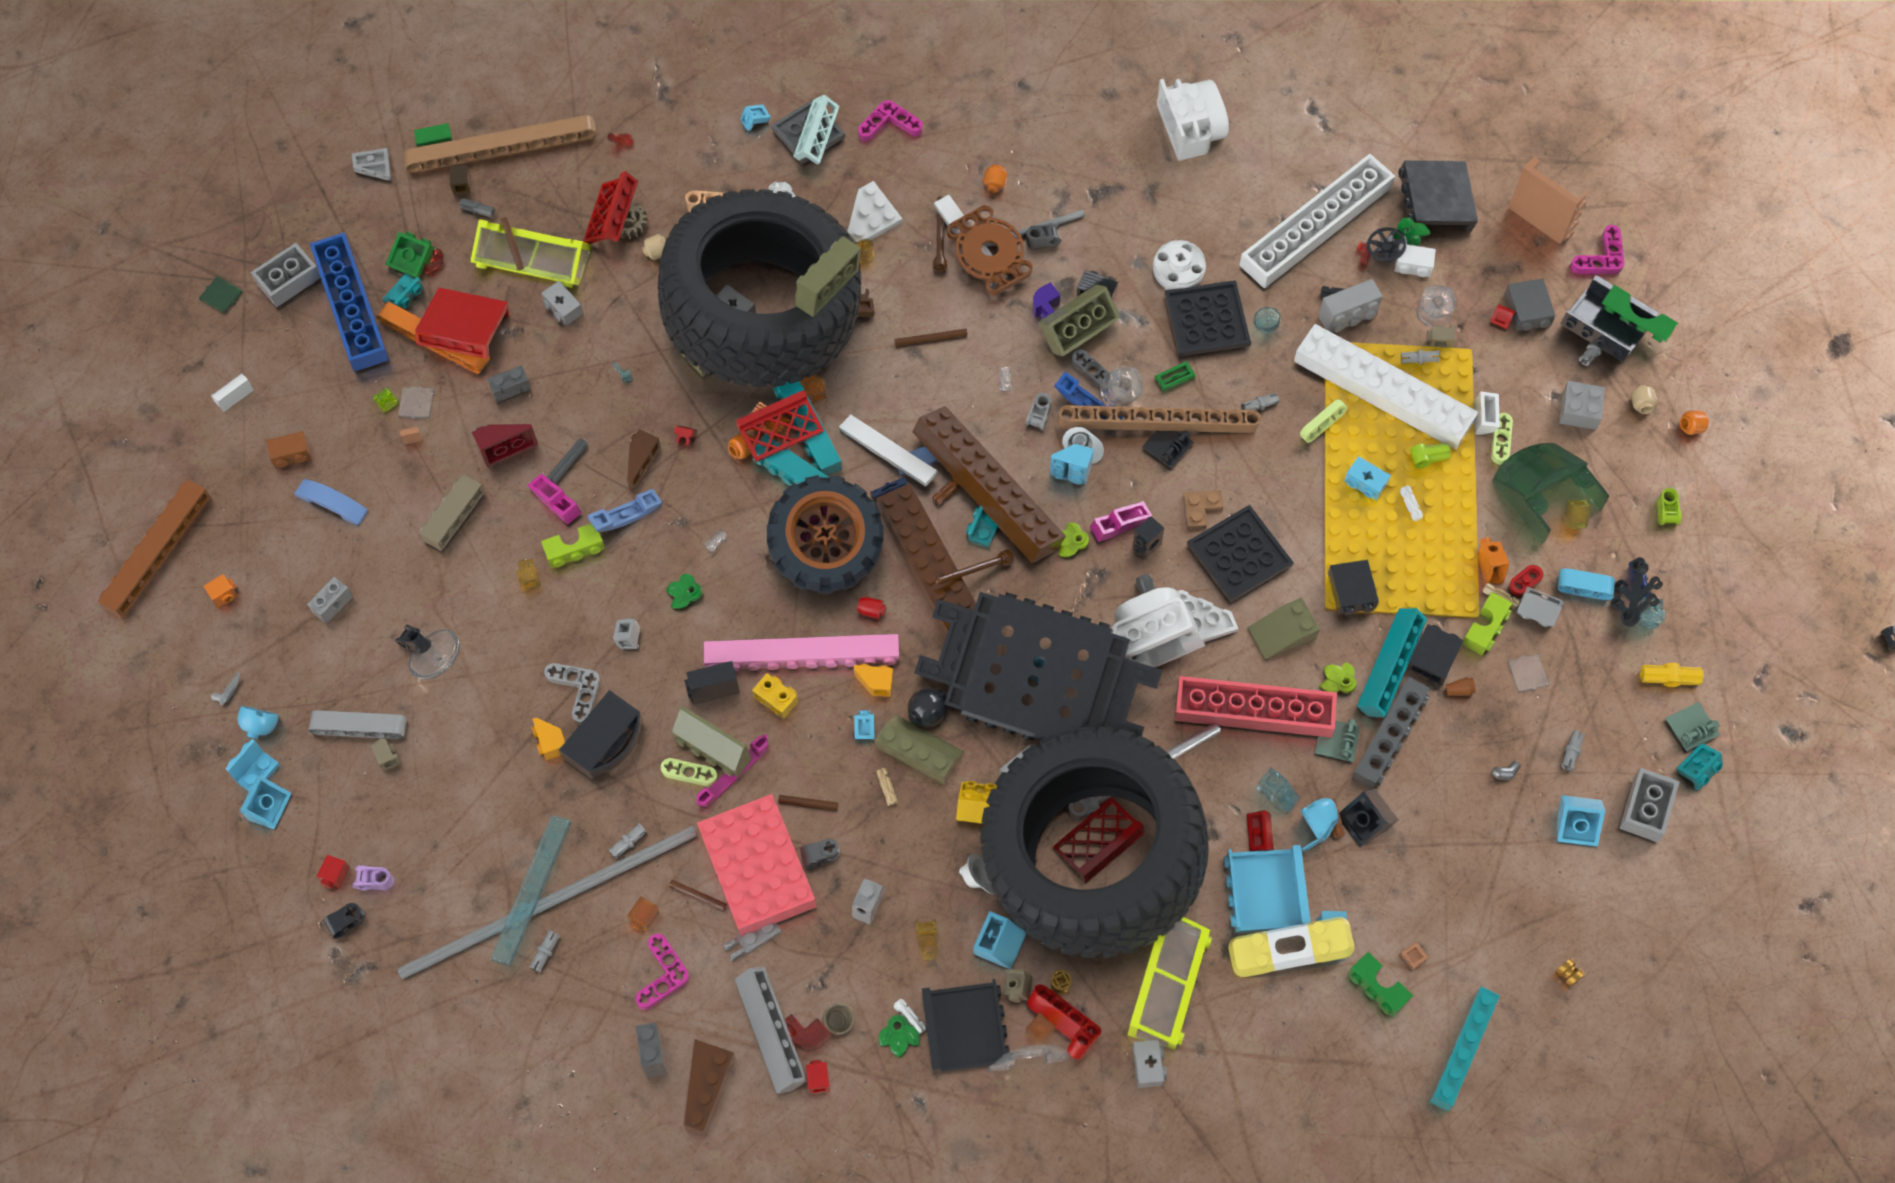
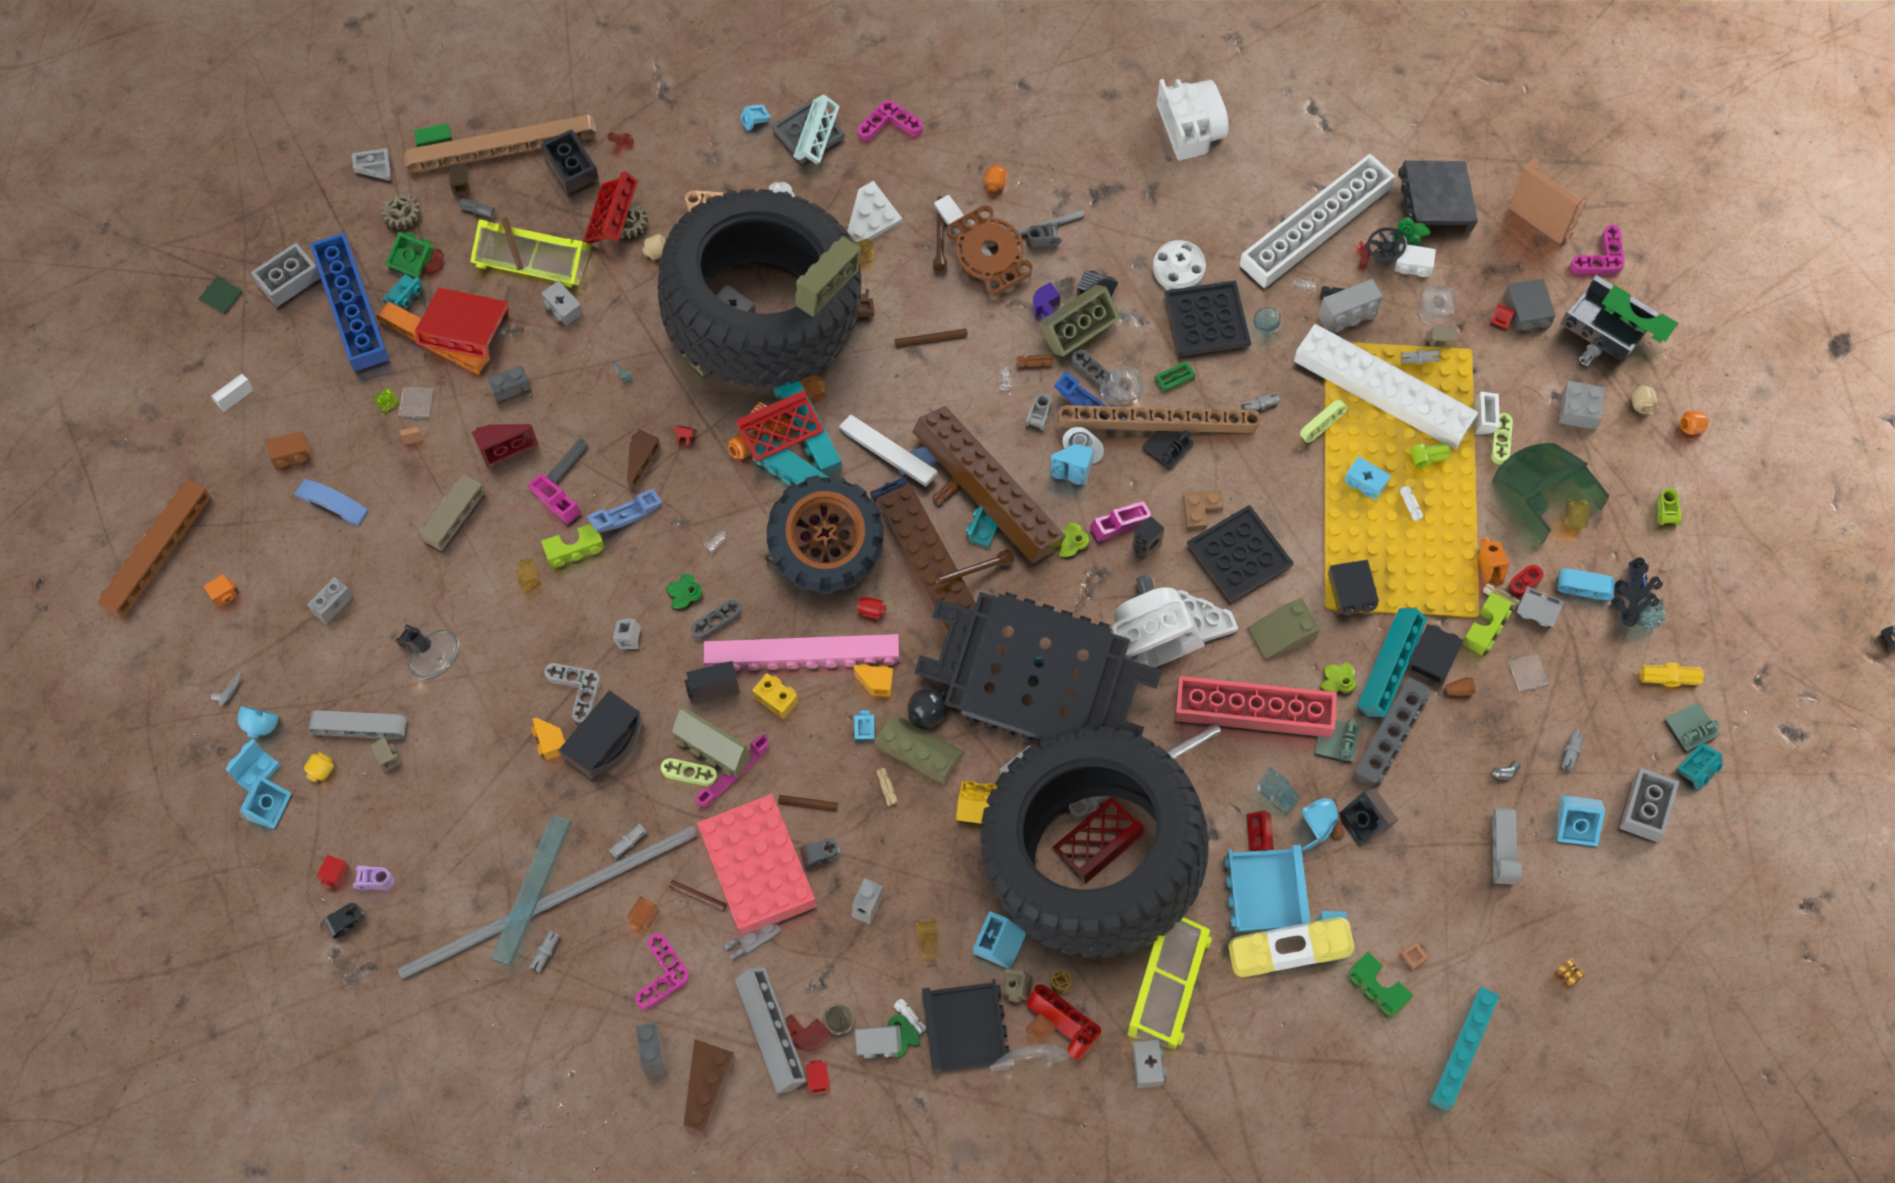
white piece [959,854,995,895] -> none
none -> yellow head [303,752,334,782]
none -> dark tan gear [380,192,421,230]
none -> black brick [540,129,599,194]
none -> dark grey beam [691,600,741,640]
none -> light grey brick [855,1025,902,1058]
none -> dark orange axle [1016,355,1053,367]
none -> clear pin [1293,277,1317,293]
none -> light grey beam [1493,808,1522,885]

